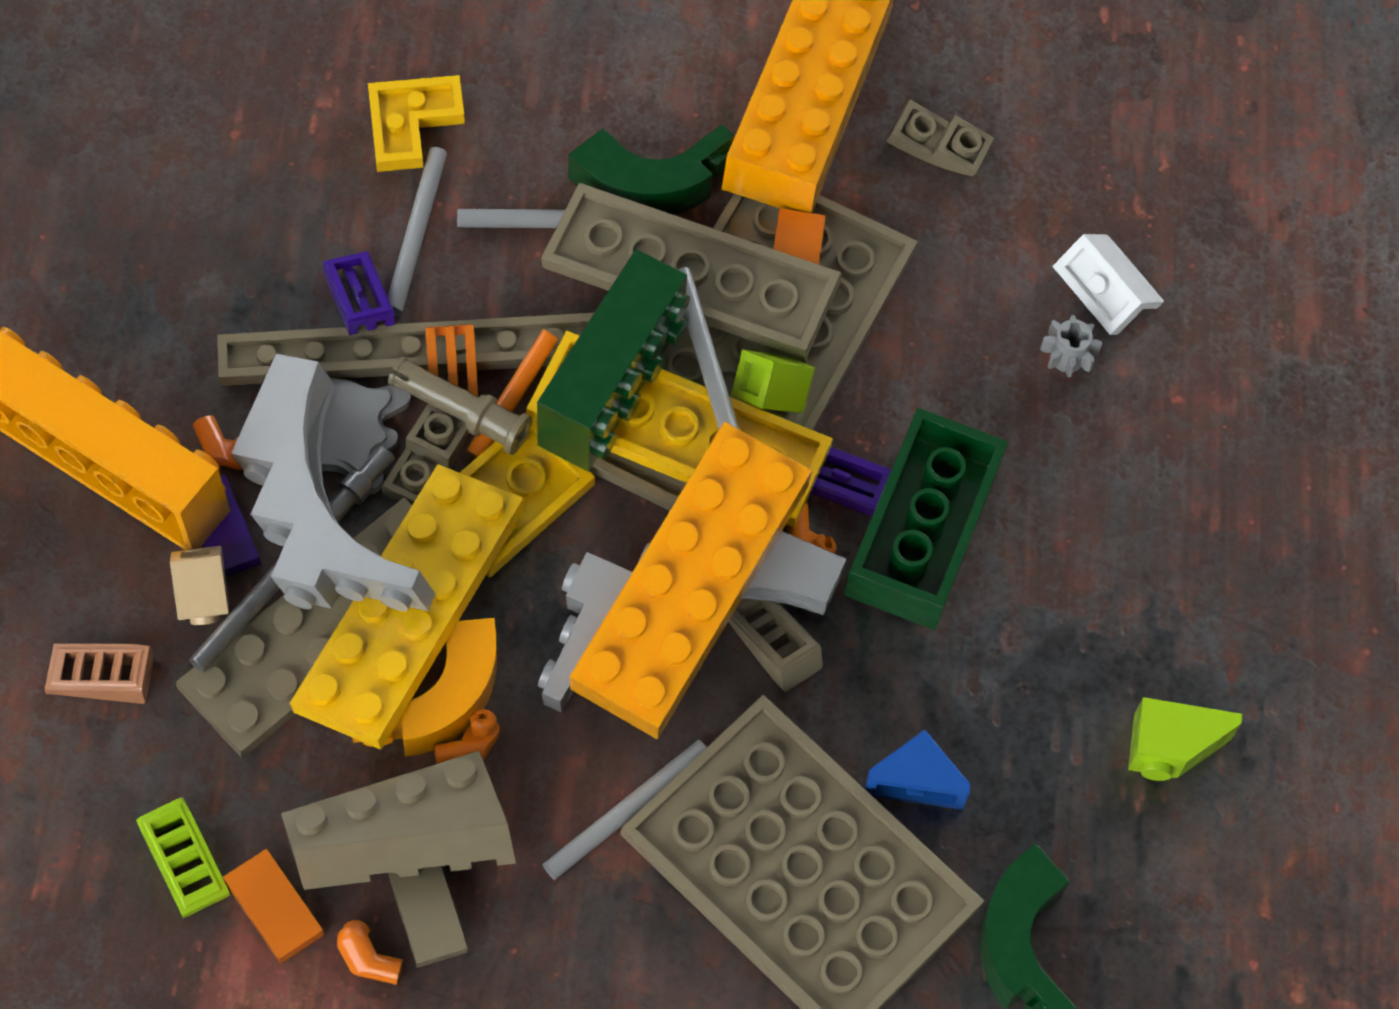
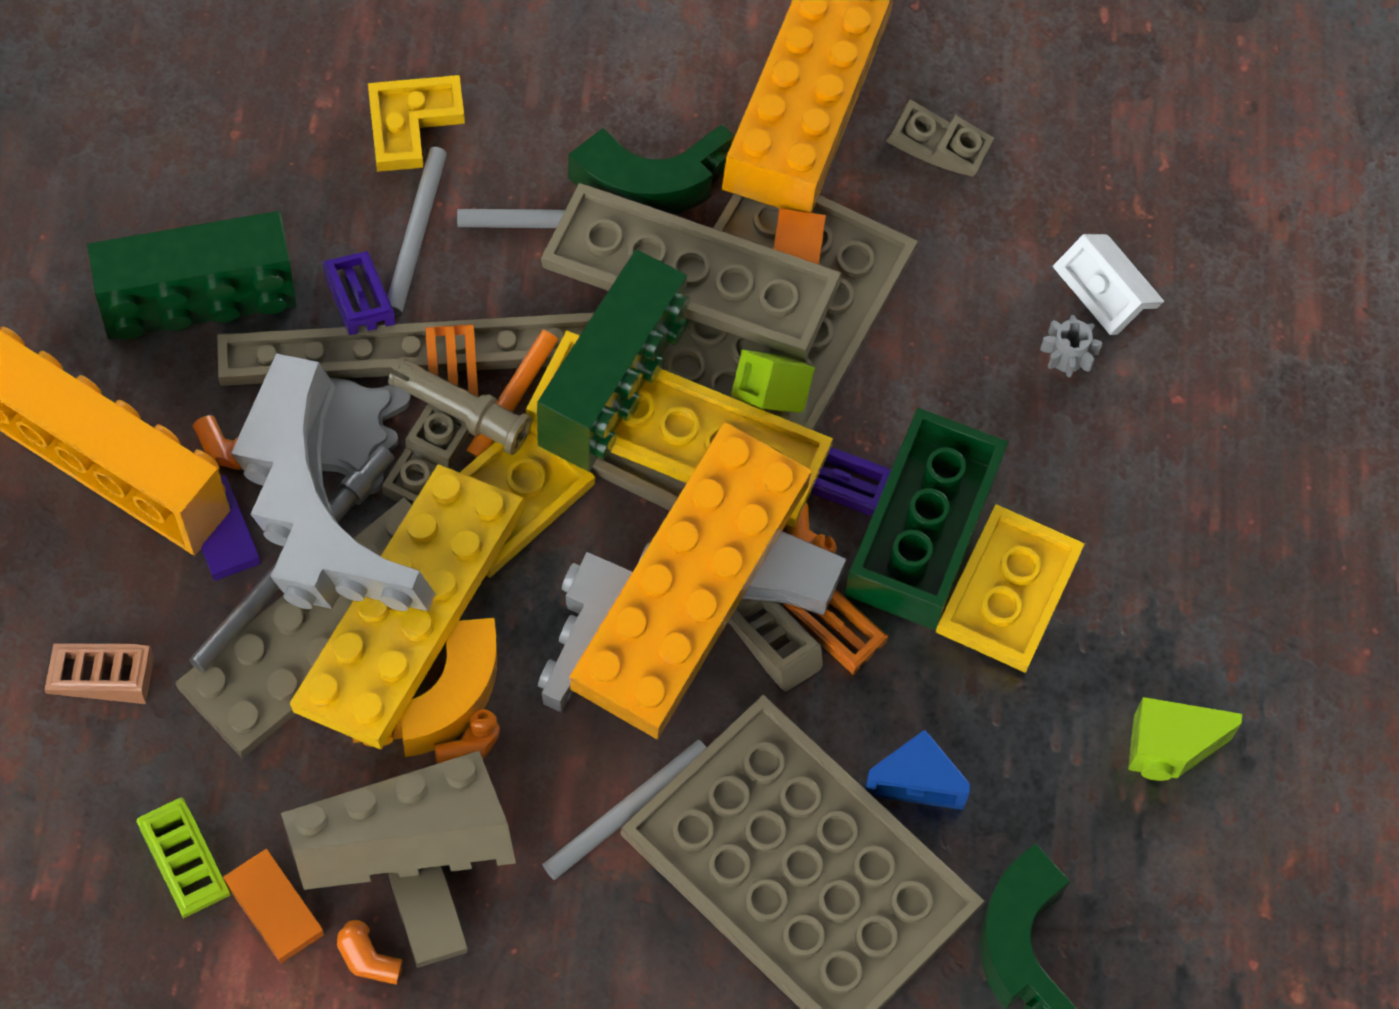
tan brick [170,546,229,625] -> none
light grey bar [677,268,739,429] -> none
none -> dark green brick [87,211,297,339]
none -> orange tile [783,589,888,675]
none -> yellow plate [936,504,1085,673]

